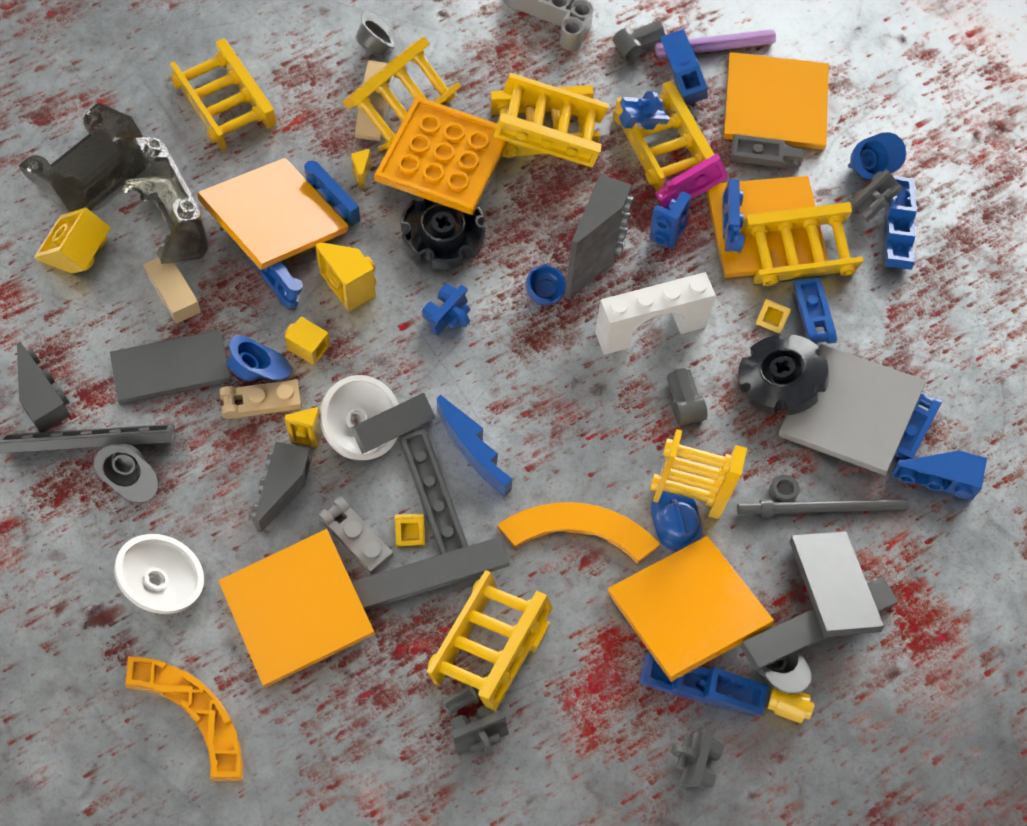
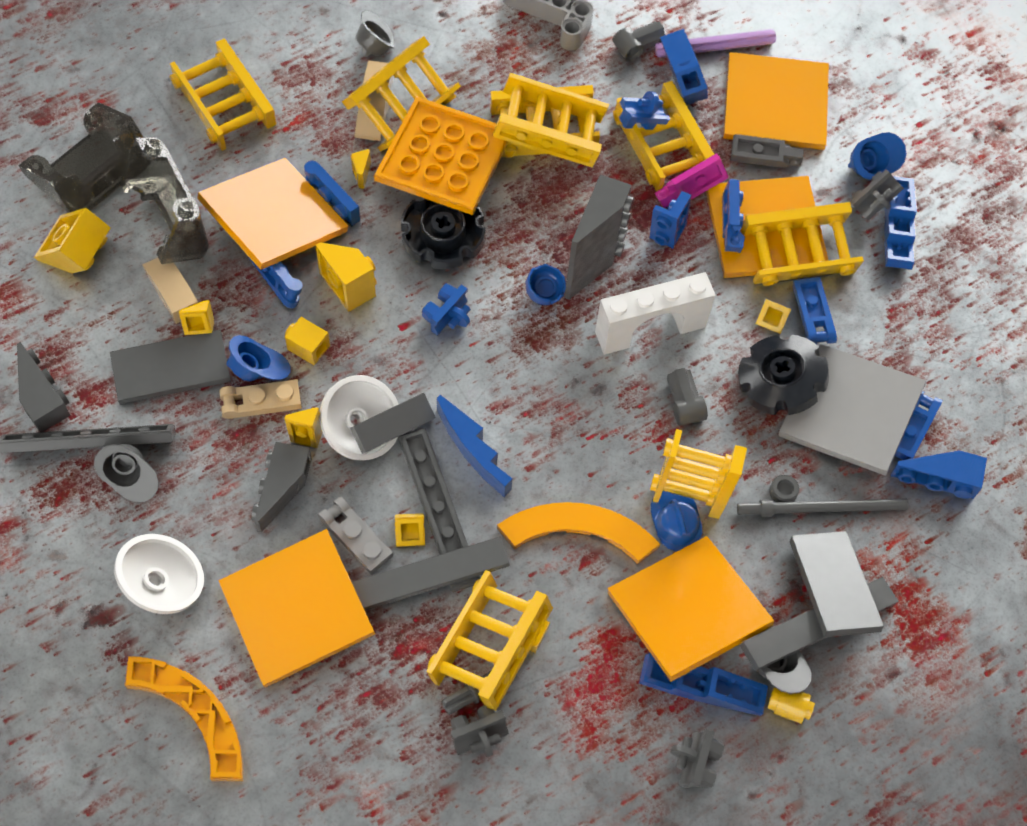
none -> yellow slope [179,300,214,335]

